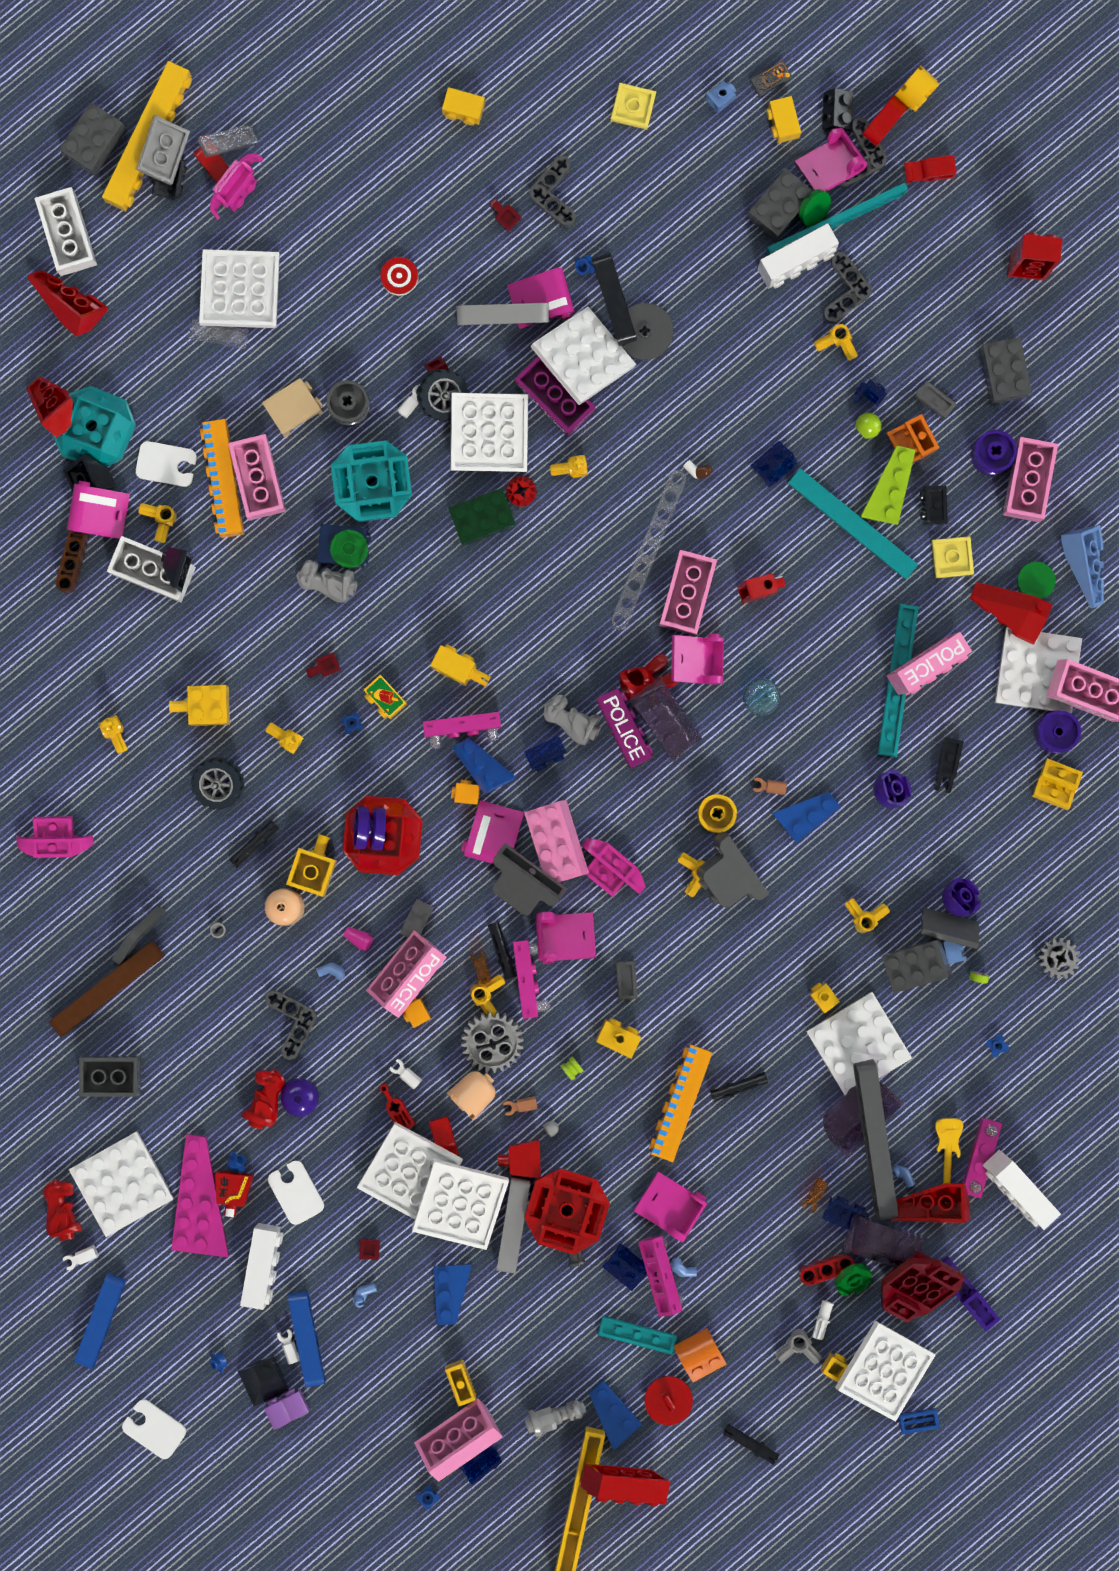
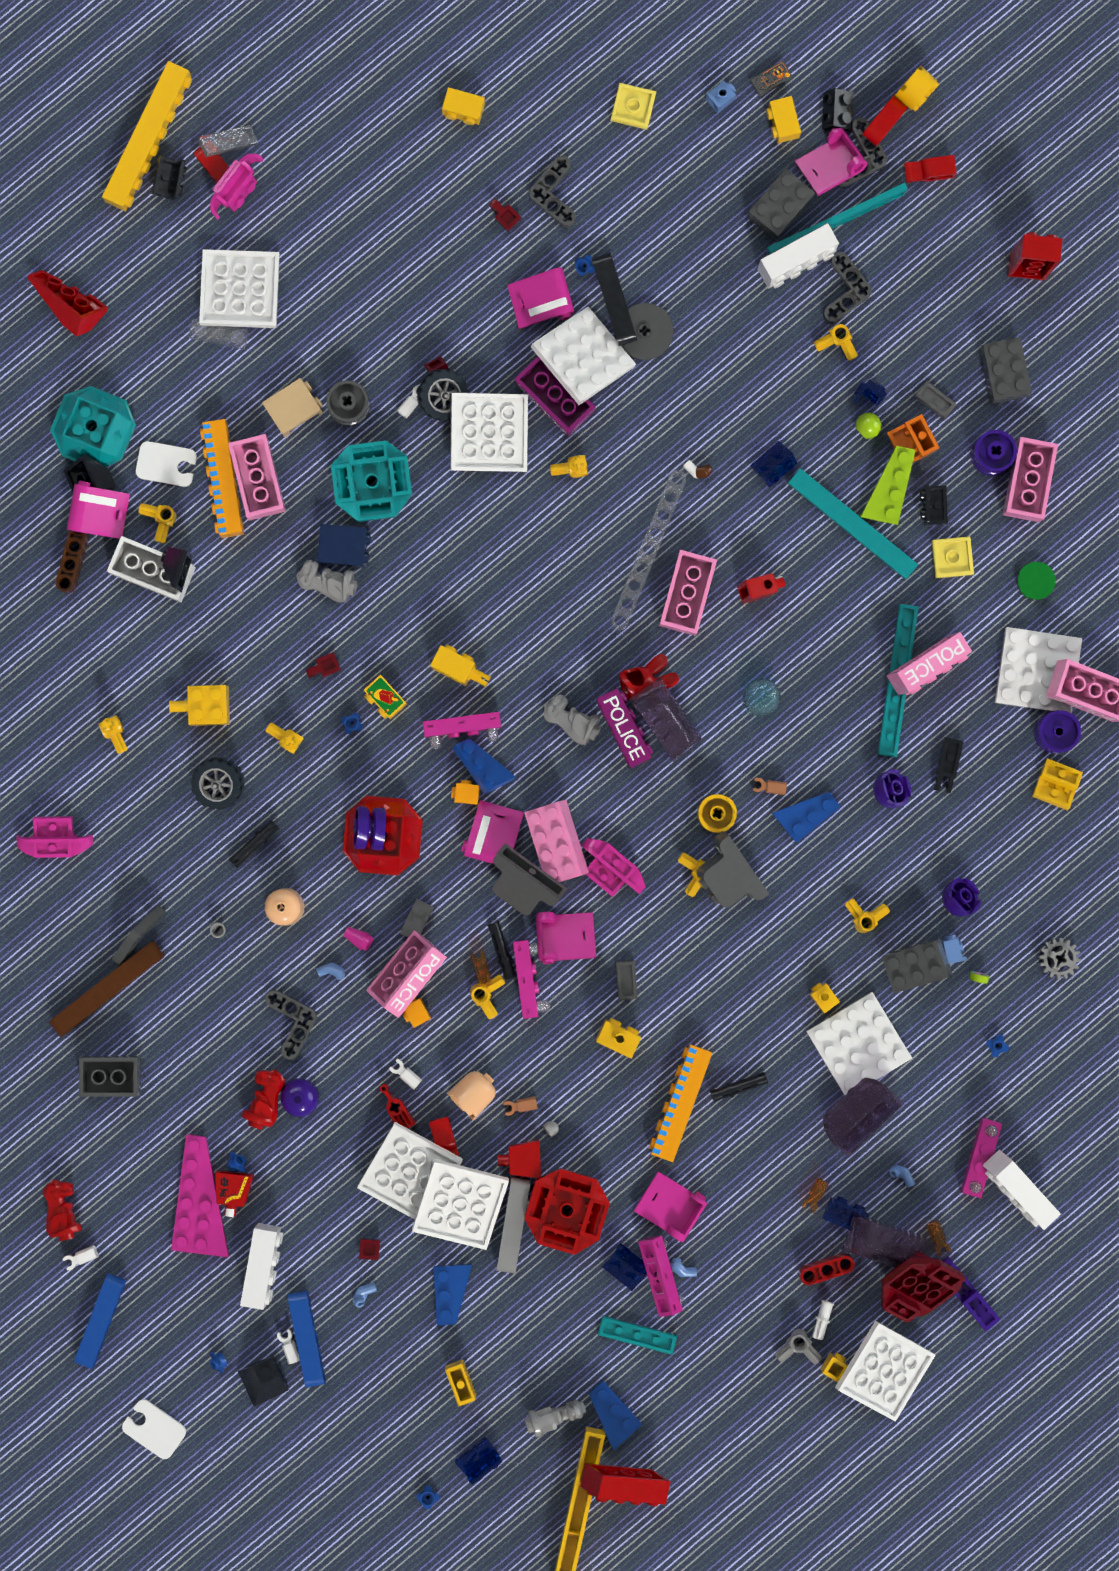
red wedge [26,376,73,438] -> none
white brick [35,187,97,276] -> none
dark grey brick [59,102,127,176] -> none
white plate [69,1131,175,1237] -> none
light grey tile [135,115,190,185] -> none
medium lavender brick [264,1388,310,1430] -> none
white piece [268,1160,324,1225] -> none
yellow brick [286,834,337,897] -> none
green tile [330,529,369,568] -> none
red tile [380,257,419,296] -> none
bright pink brick [414,1399,503,1482] -> none
dark green brick [448,488,516,546] -> none
light grey beam [456,303,549,325] -> none
light grey gear [461,1010,524,1073] -> none
red gear [506,476,537,507] -> none
clear blue bracket [524,736,567,771] -> none
lime wheel [560,1056,584,1080] -> none
dark grey bush [568,1252,586,1267] -> none
red shield [644,1376,693,1425] -> none
dark pink door [671,634,724,685] -> none
orange brick [673,1328,727,1382] -> none
black pin [723,1424,779,1465] -> none
green tile [799,189,831,227] -> none
green tile [835,1263,872,1296] -> none
dark grey beam [853,1059,898,1222] -> none
red wedge [889,1183,970,1223] -> none
blue tile [898,1408,940,1435] -> none
dark grey tile [921,907,979,949] -> none
yellow piece [935,1118,963,1184] -> none
red wedge [970,582,1053,645] -> none
medium blue wedge [1061,525,1104,608] -> none
none -> clear orange bar [926,1220,951,1256]

